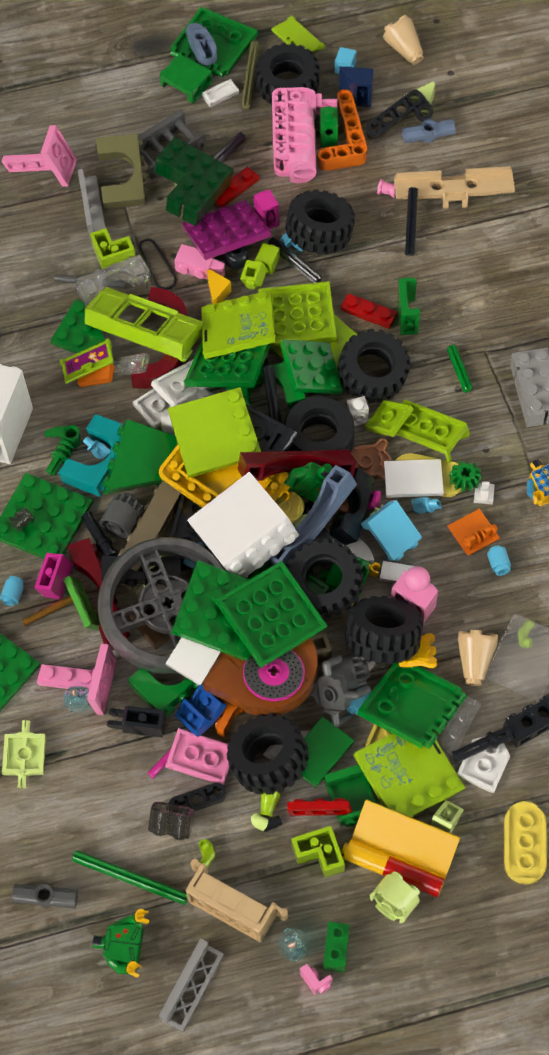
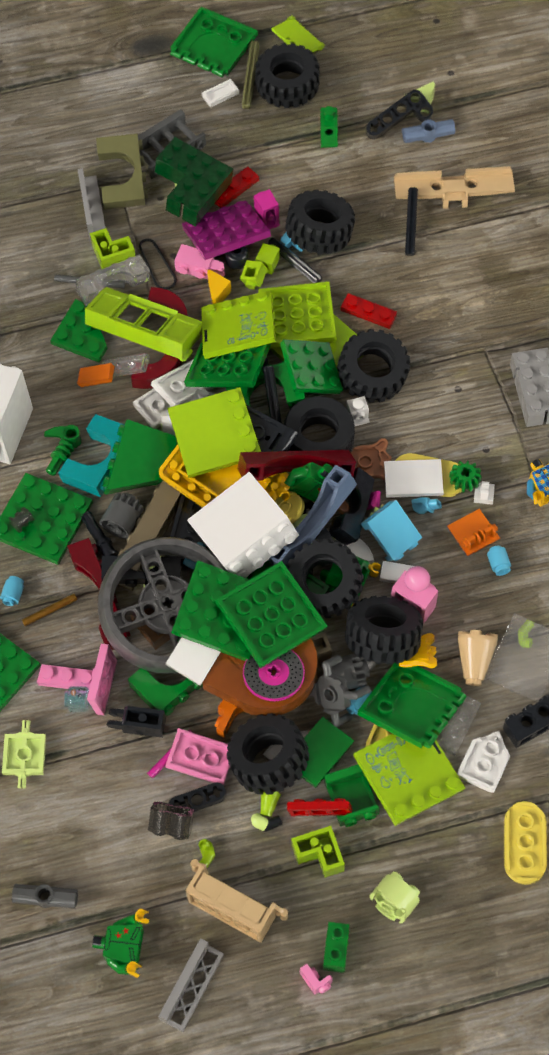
bright pink piece [2,125,77,187] -> none
dark pink brick [34,553,74,600] -> none
door [60,338,114,384] -> none
bright green tile [63,576,100,631] -> none
green axle [72,850,188,905] -> none
medium azure piece [83,436,110,459] -> none
green panel [159,54,213,104] -> none
blue slope [175,684,227,737] -> none
sand blue piece [186,23,217,65] -> none
black axle [213,132,246,162] -> none
bright pink piece [272,87,337,183] -> none
clear light blue head [278,927,309,962] -> none
orange beam [318,89,367,171] -> none
medium azure brick [334,47,356,74] -> none
dark blue slope [339,66,374,107] -> none
yellow door [341,799,460,898] -> none
lime tile [364,400,414,437] -> none
bright pink bush [377,179,396,198] -> none
tan cone [383,15,424,65] -> none
lime plate [396,399,470,463] -> none
green panel [397,277,420,335] -> none
yellowish green slope [431,800,464,833] -> none
green axle [447,344,473,393] -> none
black pin [451,724,514,763] -> none

